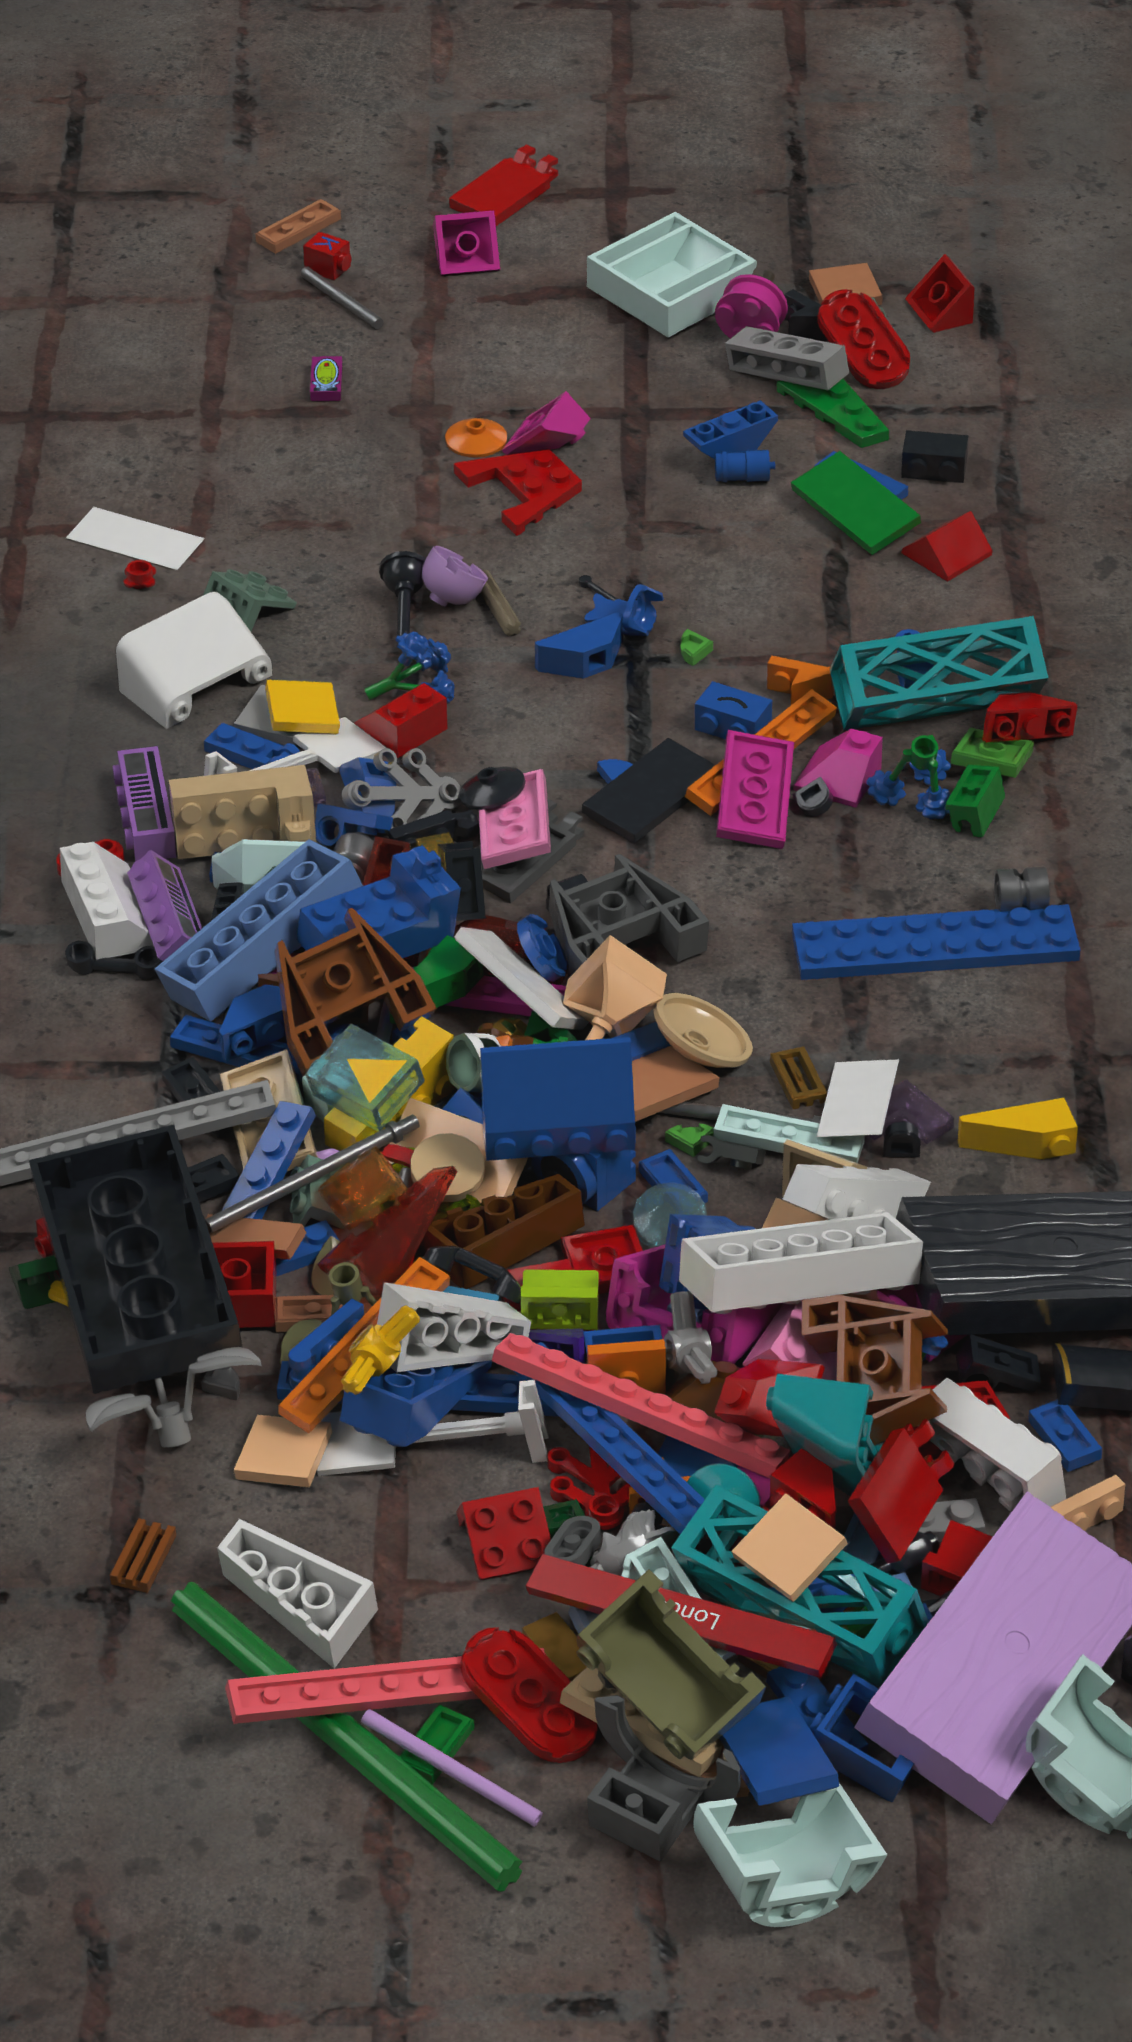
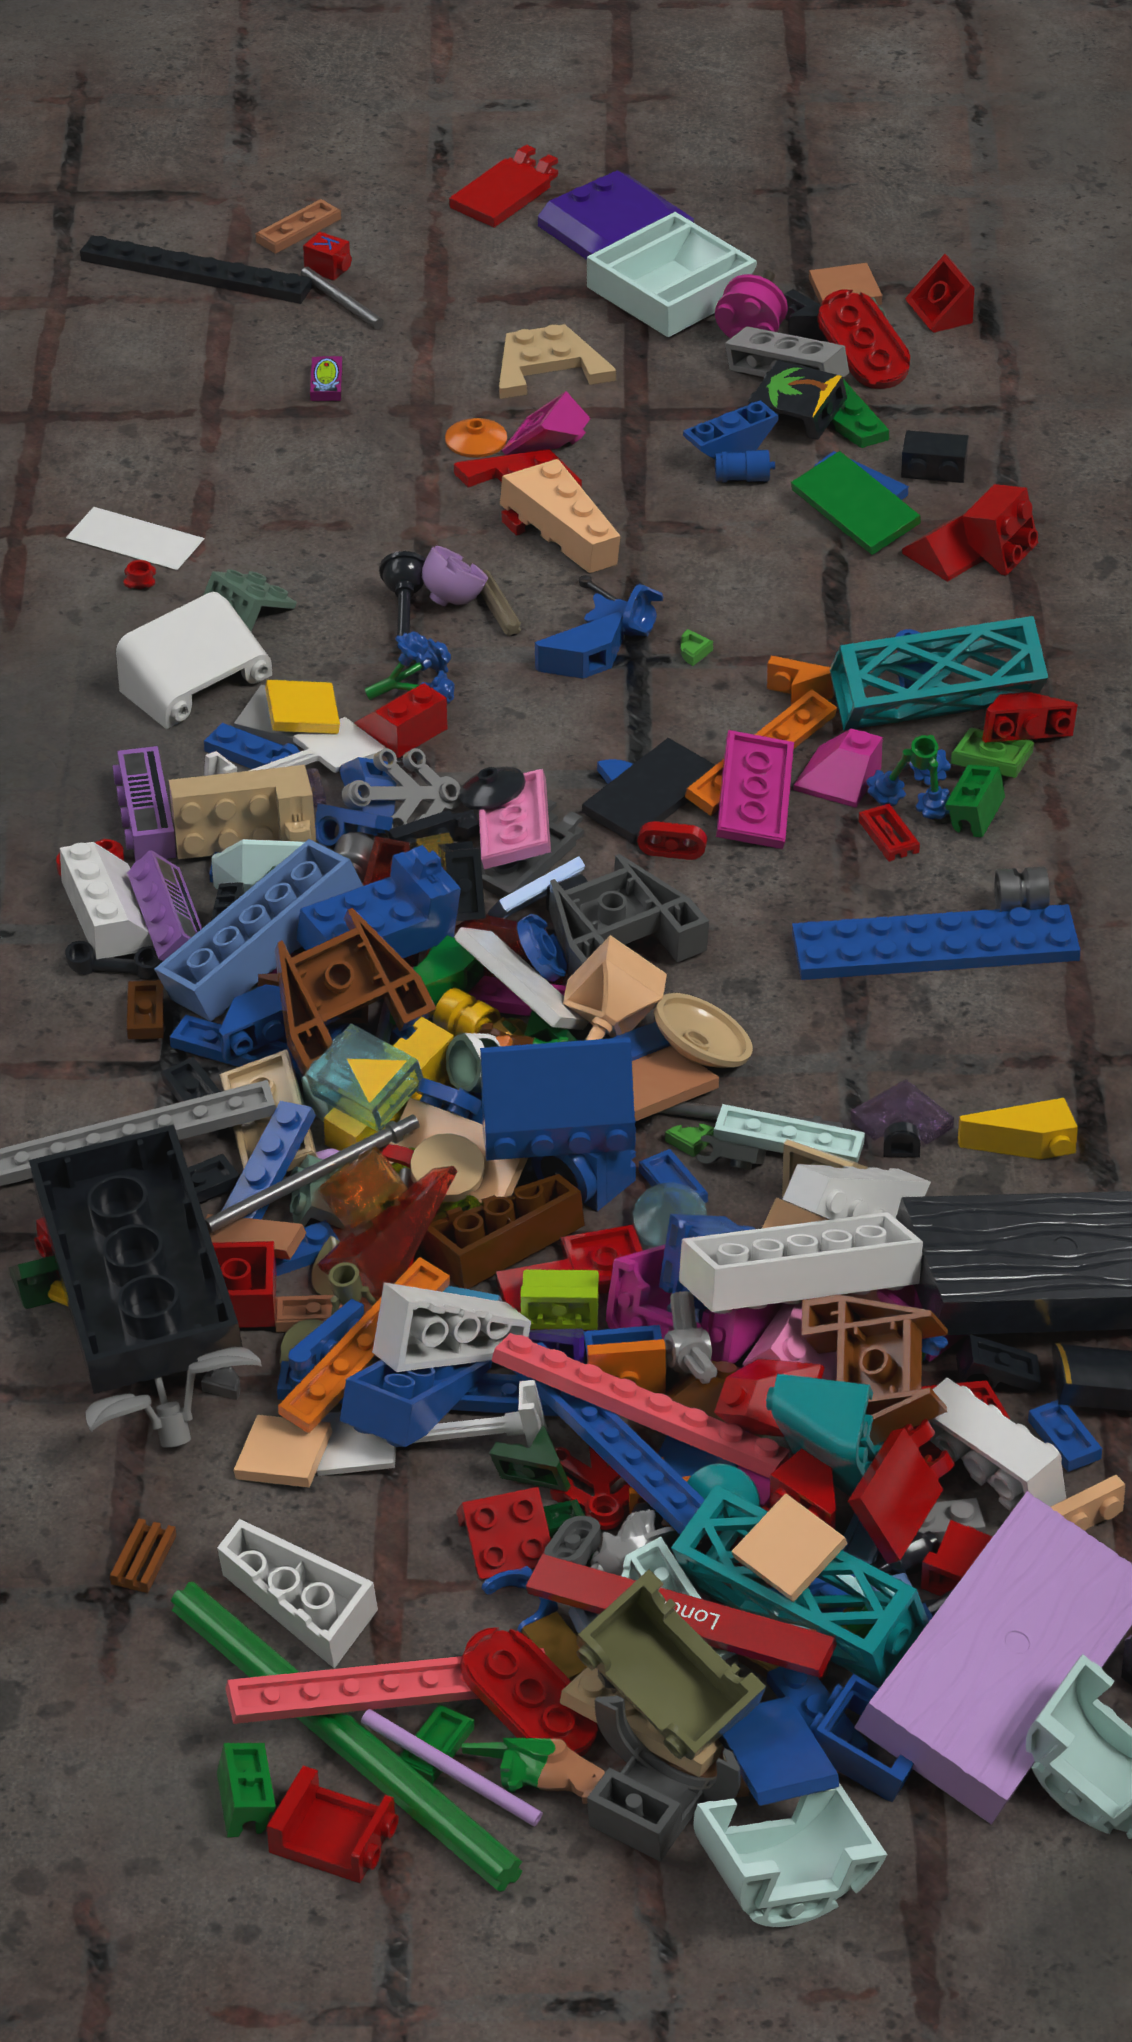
yellow bush [341,1305,420,1395] -> none
black bar [423,1246,521,1304] -> none
dark pink slope [433,211,500,275] -> none
blue brick [695,681,772,739] -> none
pearl gold tile [770,1046,827,1110] -> none
black tile [792,776,833,817] -> none
white sticker [816,1059,899,1137] -> none
none -> black plate [80,235,312,304]
none -> reddish brown plate [127,980,164,1039]
none -> green hinge [217,1743,276,1837]
none -> red panel [267,1765,399,1883]
none -> blue plate [416,1078,482,1118]
none -> yellow wheel [433,987,500,1037]
none -> animal [461,1738,605,1804]
none -> blue cap [482,1566,558,1633]
none -> light blue tile [488,856,585,923]
none -> dark green slope [489,1426,571,1492]
none -> tan wing [499,324,616,399]
none -> light nougat wedge [500,459,620,573]
none -> dark purple wedge [538,170,694,260]
none -> red plate [637,821,707,860]
none -> black panel [748,360,847,440]
none -> red tile [859,803,920,862]
none -> red slope [962,484,1038,576]

